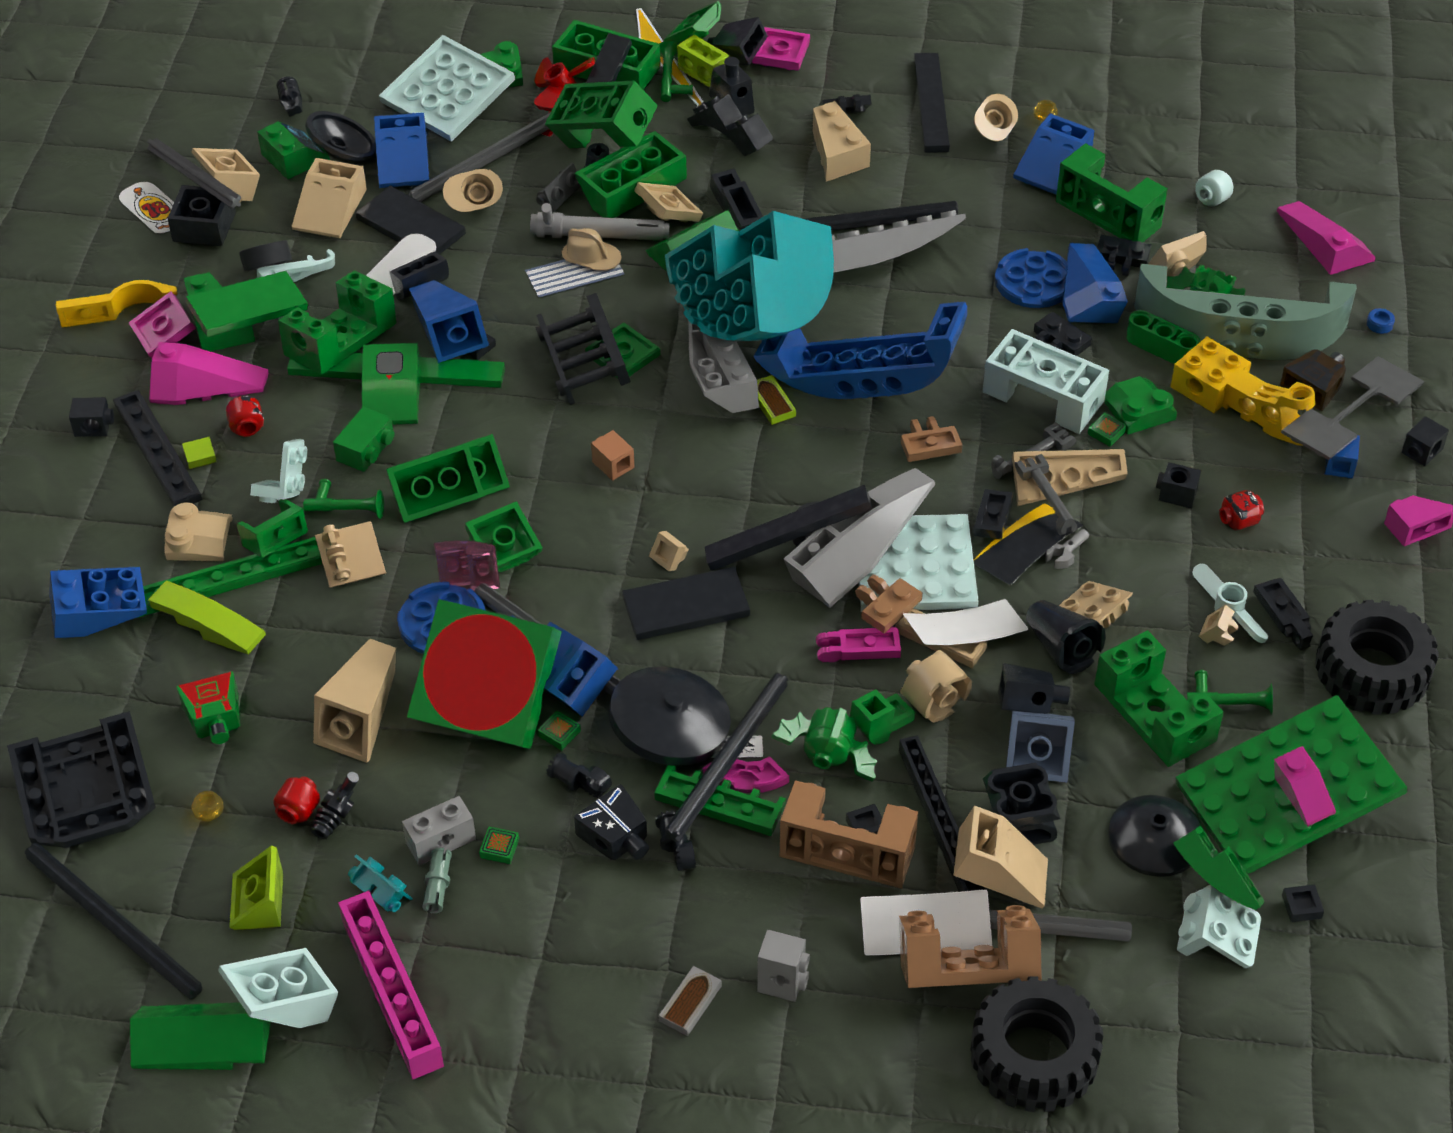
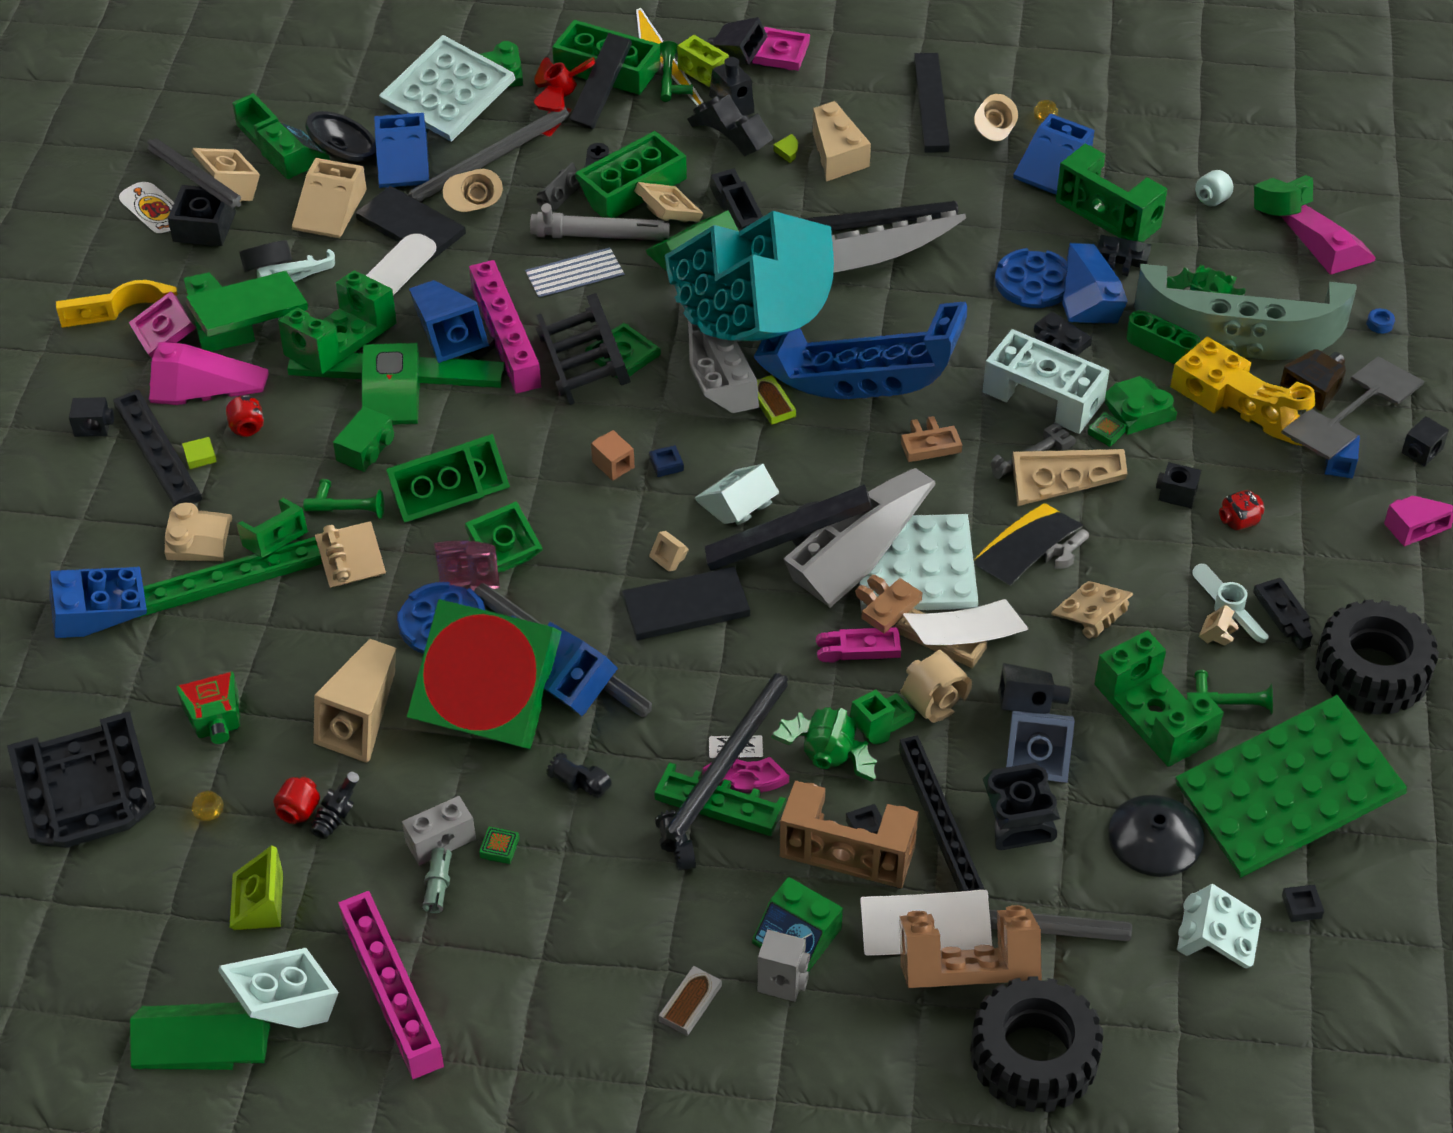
black axle [25,843,203,999] -> none
lime slope [148,580,266,654] -> none
light aqua bracket [250,439,307,503] -> none
black hinge [276,76,303,117] -> none
teal hinge [348,854,413,912] -> none
black brick [389,251,449,300] -> none
green tile [538,711,581,751] -> none
green plate [545,81,658,148] -> none
tan piece [562,228,622,271] -> none
black torso [574,784,649,860] -> none
black dish [609,667,731,766] -> none
green slope [663,1,721,45] -> none
black hinge [819,94,872,114] -> none
tan slope [954,805,1048,909] -> none
black plate [974,489,1013,539] -> none
dark grey hinge [1015,454,1077,535] -> none
black cone [1026,600,1106,674] -> none
tan slope [1149,231,1206,277] -> none
green slope [1173,826,1265,910] -> none
dark pink slope [1274,746,1336,827] -> none
none -> green panel [232,93,278,151]
none -> dark pink brick [469,260,541,394]
none -> dark blue tile [649,445,684,477]
none -> light aqua slope [695,464,779,525]
none -> green slope [752,877,843,971]
none -> lime tile [773,134,798,163]
none -> green brick [1254,175,1313,216]

